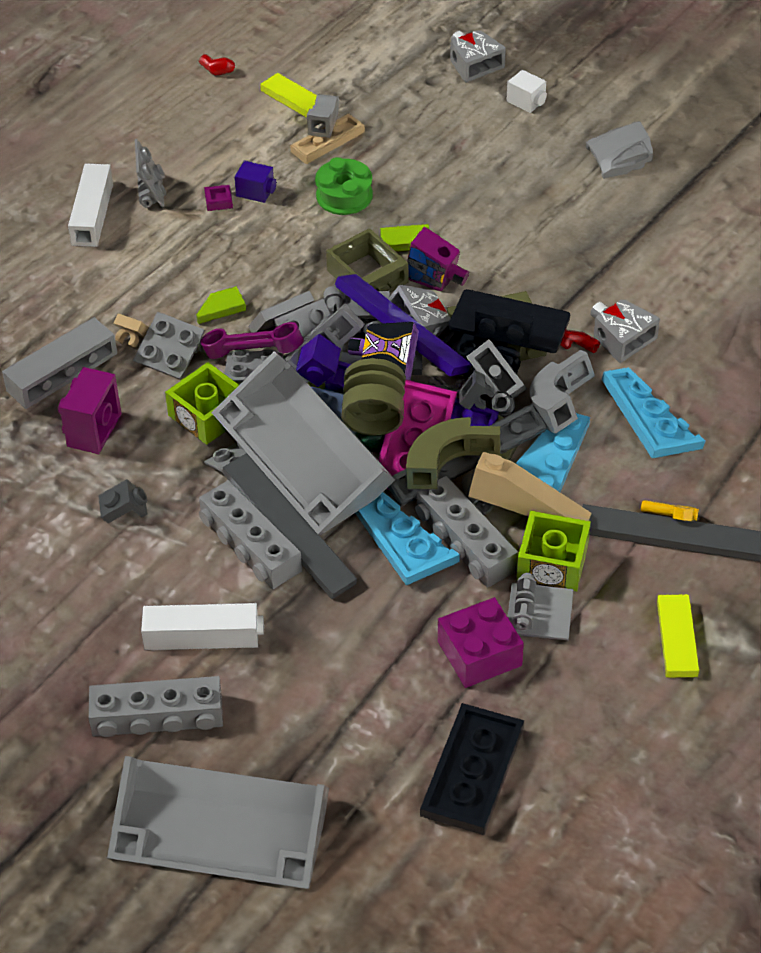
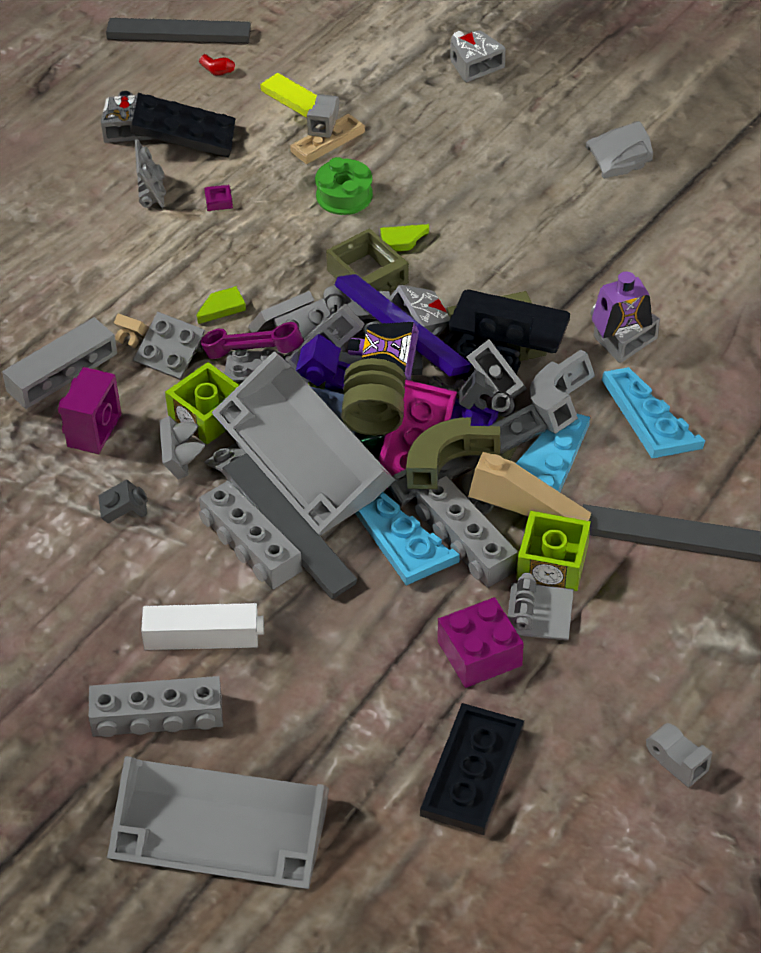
white brick [68,164,113,247] -> none
dark purple brick [234,161,277,203] -> none
magenta torso [407,227,470,291] -> none
white brick [507,70,547,113] -> none
red arm [560,329,601,353] -> none
yellow bar [641,500,699,521] -> none
neon yellow tile [657,594,699,678] -> none
none -> torso [101,91,152,143]
none -> dark grey tile [106,18,251,43]
none -> black plate [130,93,236,158]
none -> light grey tile [160,416,205,480]
none -> torso [592,271,652,338]
none -> light grey leg [646,723,712,788]

